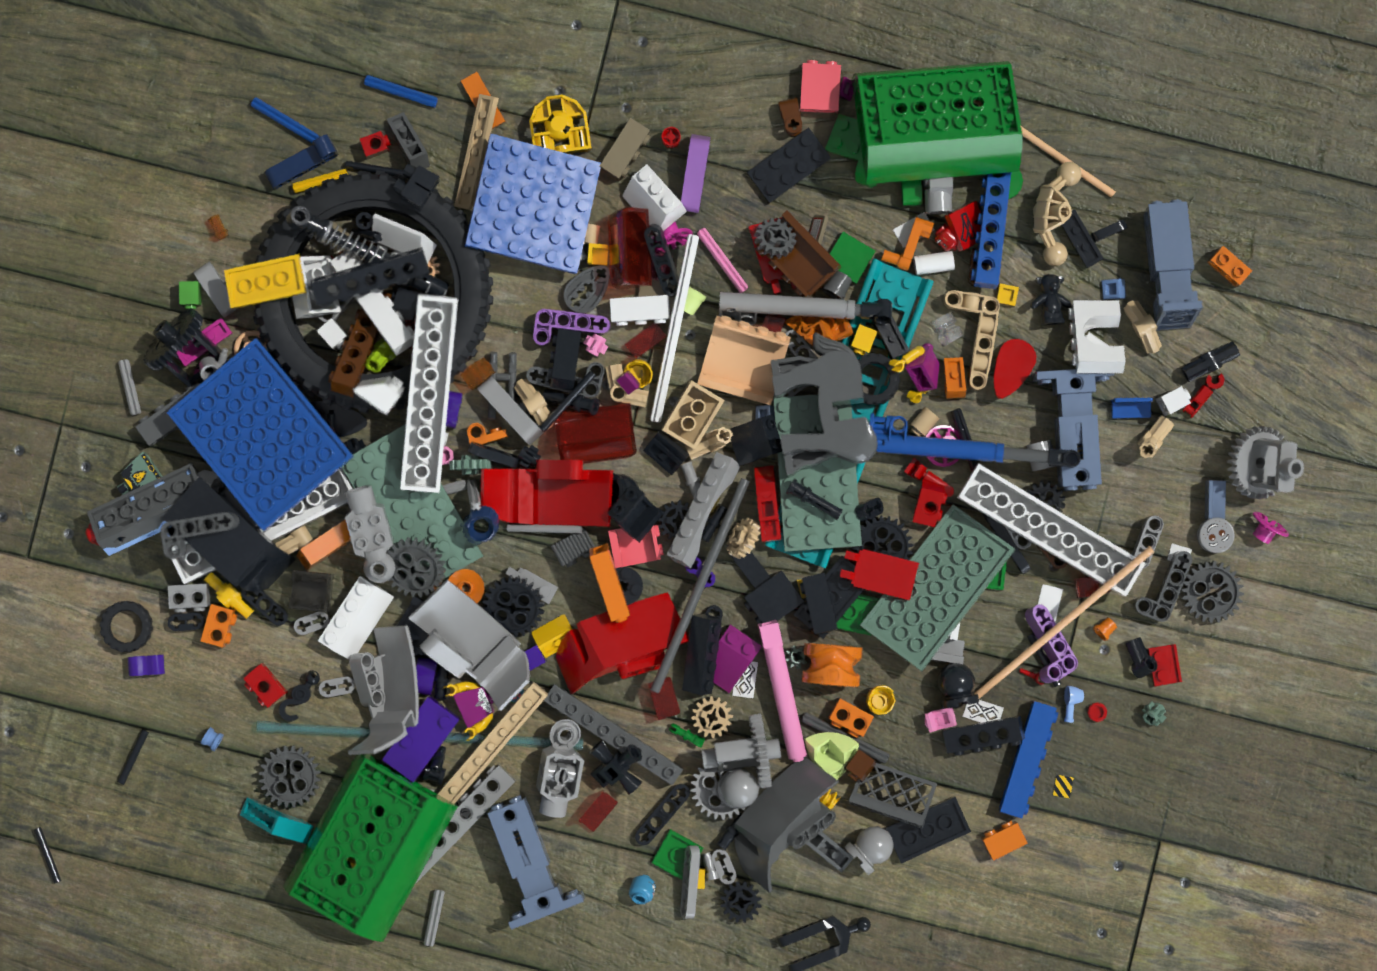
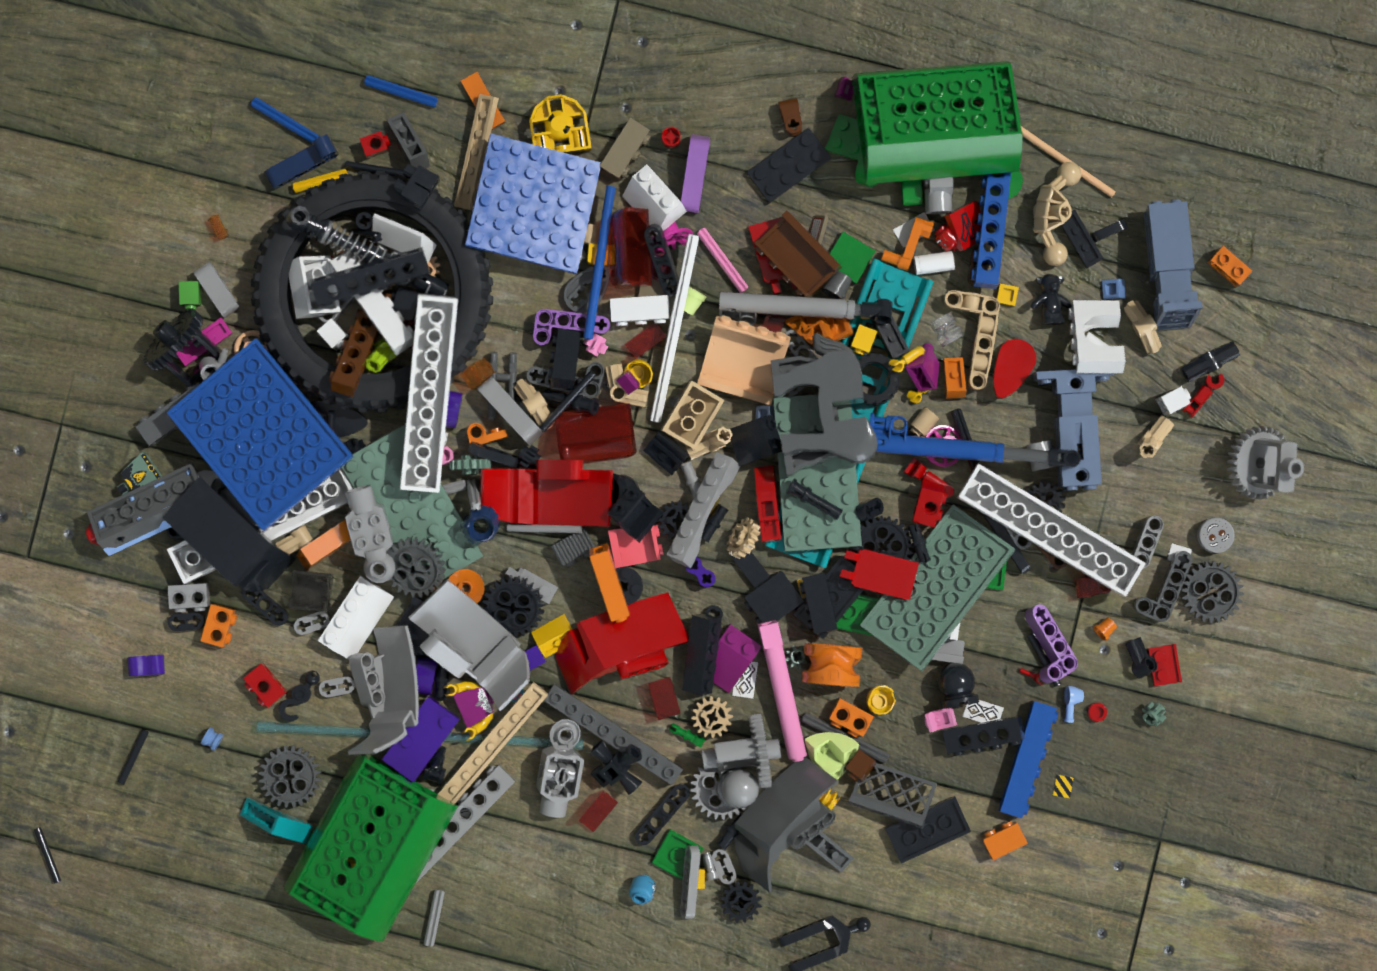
black tyre [100,601,153,652] -> none
light grey axle [118,359,141,415] -> none
dark grey beam [161,512,239,559] -> none
yellow pin [204,572,254,619] -> none
yellow plate [224,254,307,309] -> none
white slope [354,376,405,414] -> none
sand blue brick [488,795,585,929] -> none
dark grey piece [650,478,750,694] -> none
dark grey gear [754,218,796,259] -> none
coral panel [800,60,841,114] -> none
light grey tile [845,826,894,875] -> none
light nougat piece [974,546,1154,699] -> none
white sticker [1036,584,1063,621] -> none
blue panel [1111,398,1153,419] -> none
sand blue panel [1205,480,1226,519] -> none
dark pink wheel [1252,512,1289,544] -> none
none -> blue piece [583,186,616,340]
none -> black pin [908,523,931,564]

